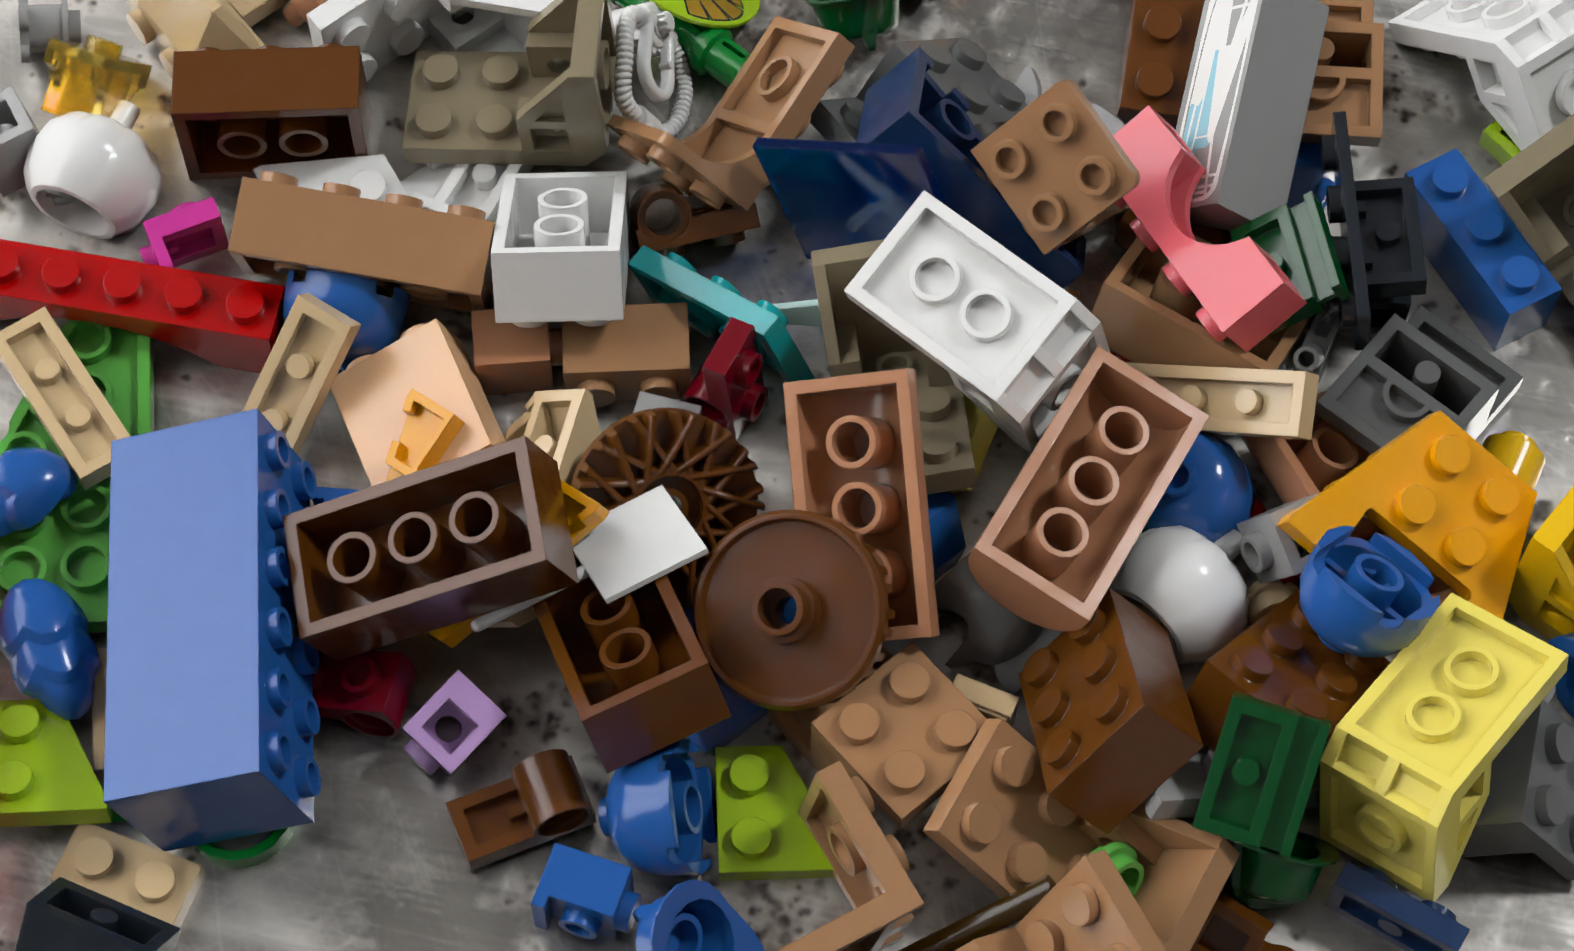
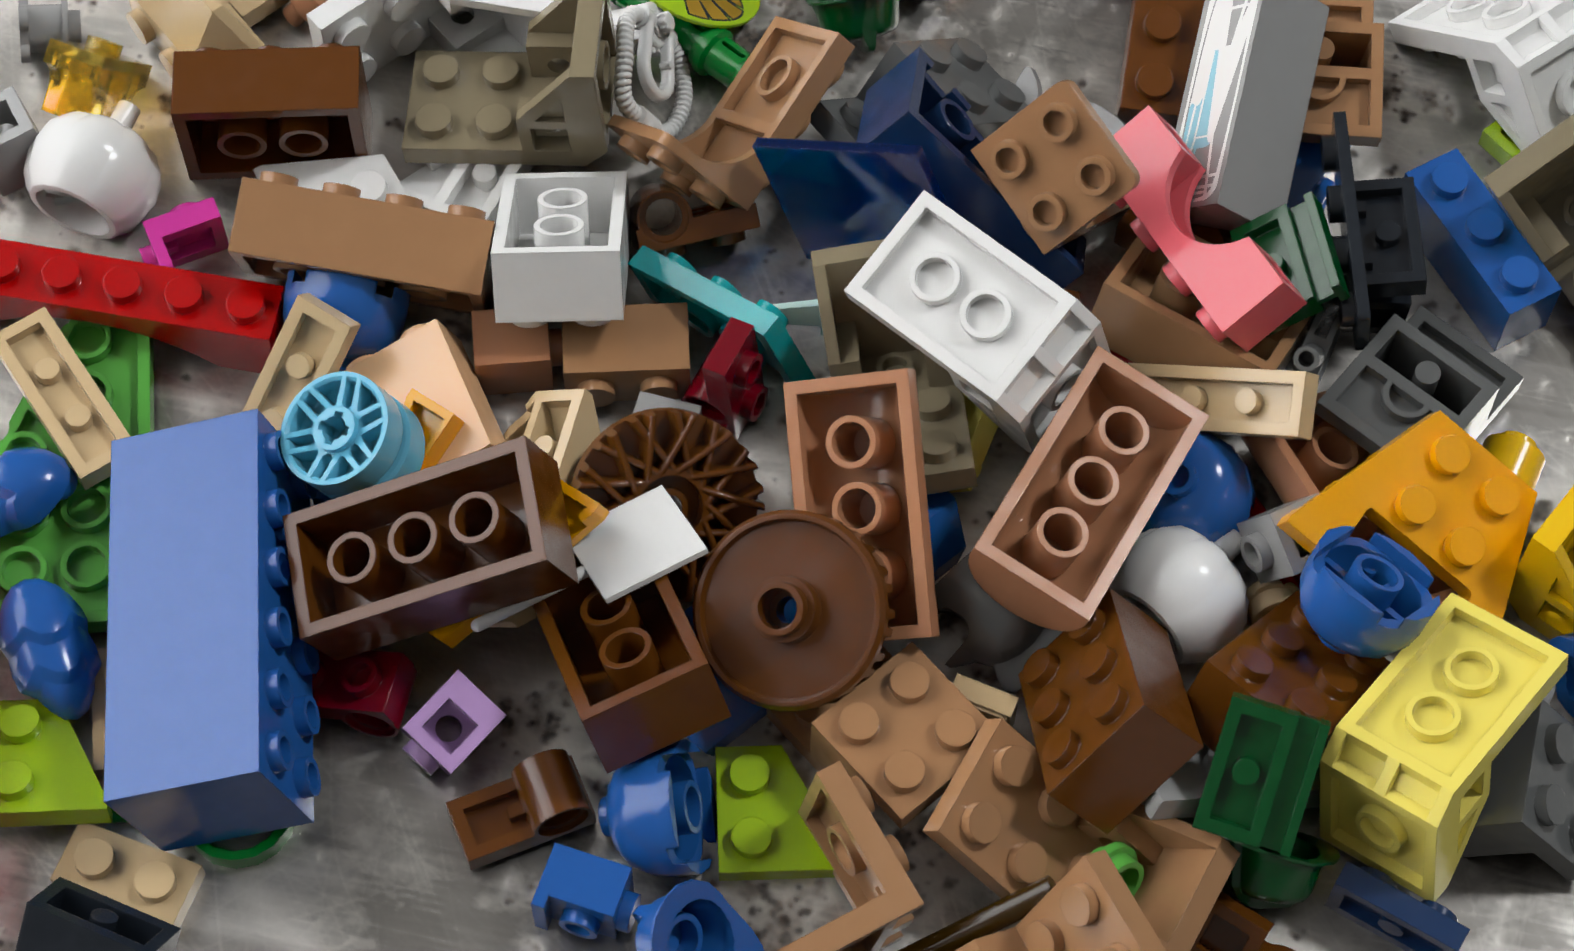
none -> medium azure wheel [280,371,425,499]

